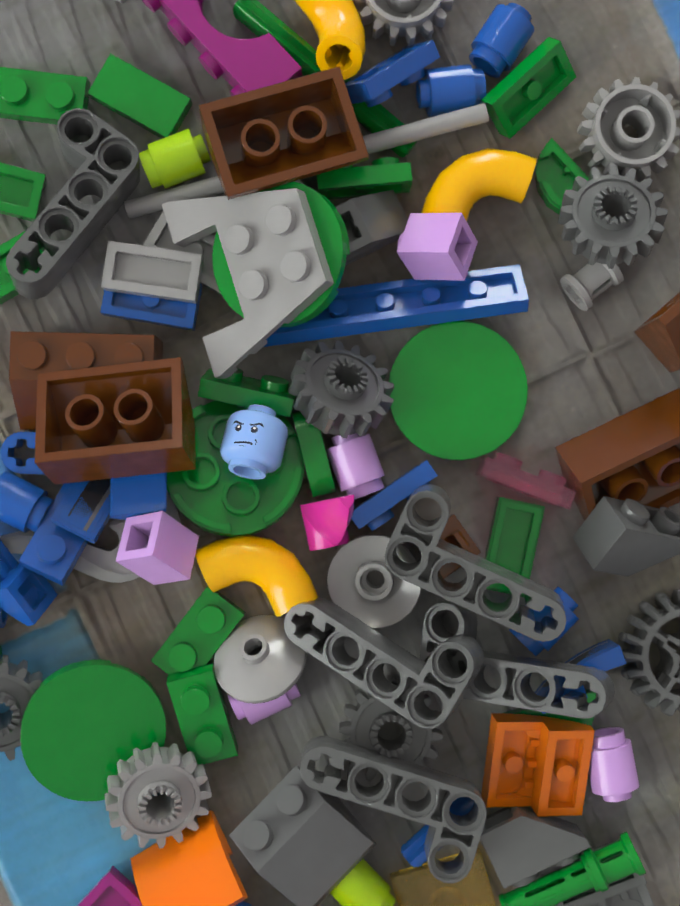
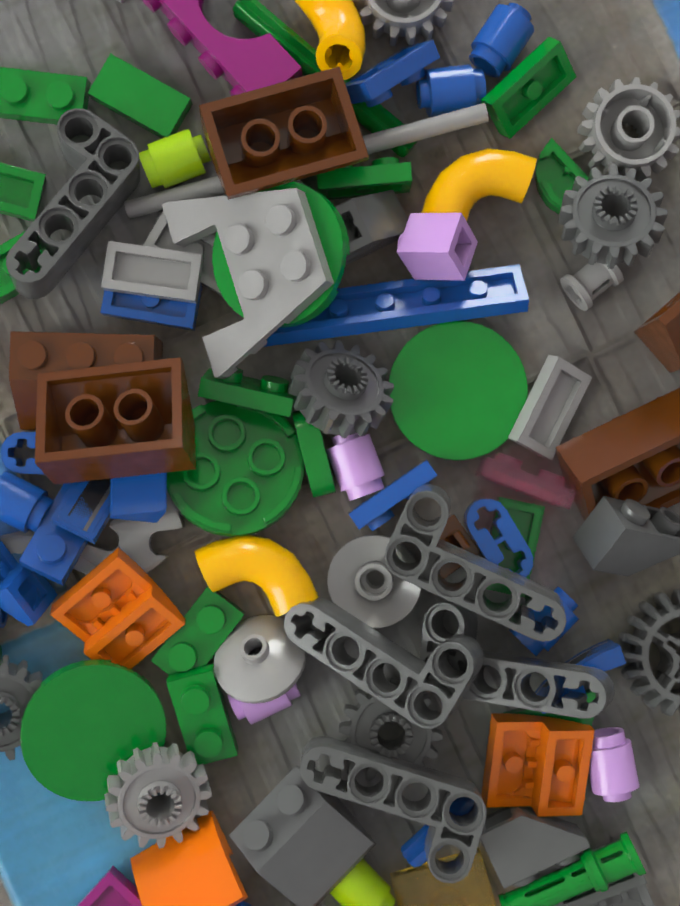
lavender brick [116,511,199,585] -> none
light blue head [220,404,288,480] -> none
dark pink piece [300,494,354,551] -> none
none -> orange slope [50,547,185,669]
none -> blue beam [464,499,533,577]
none -> light grey tile [508,355,592,460]

